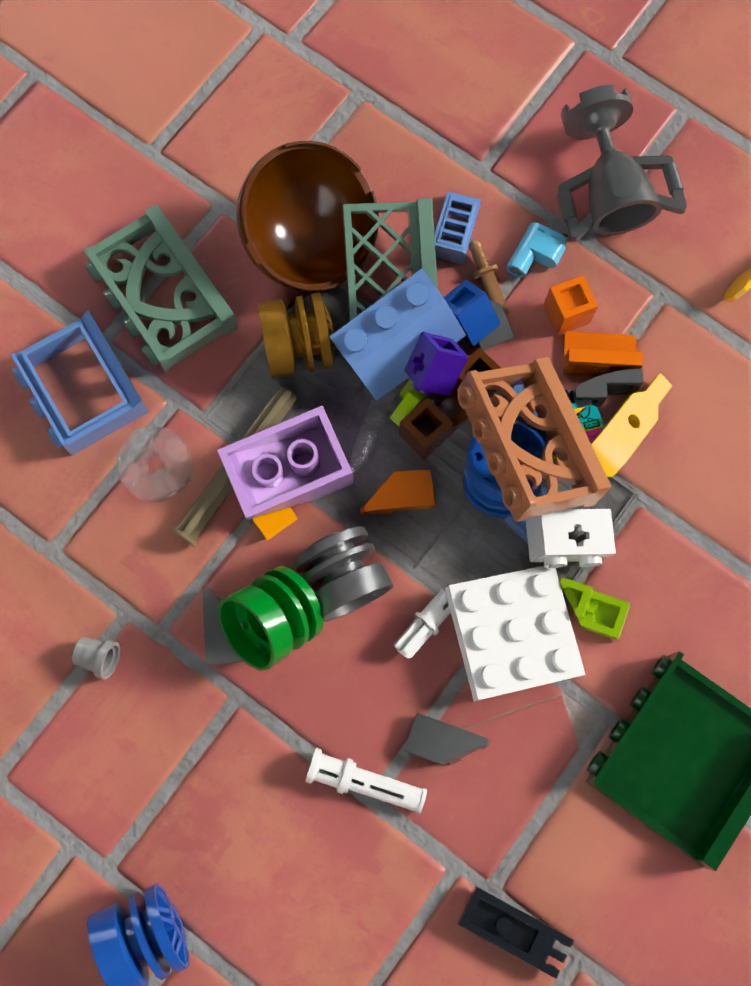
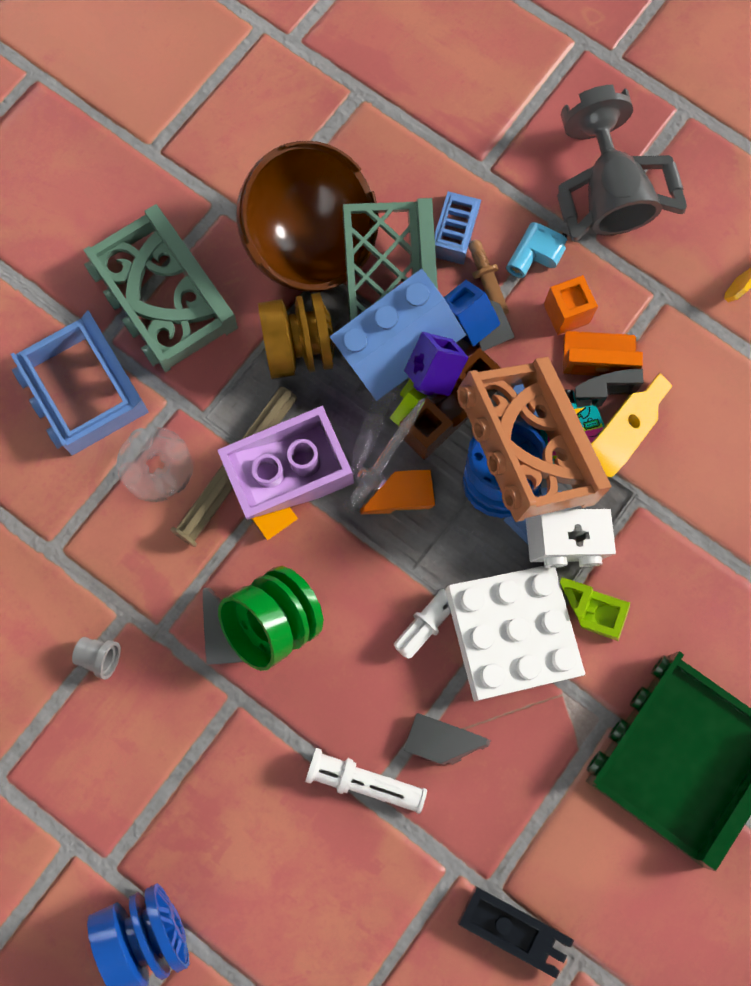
flat silver wheel [292,526,393,622] -> none
none -> clear sword [342,399,425,516]

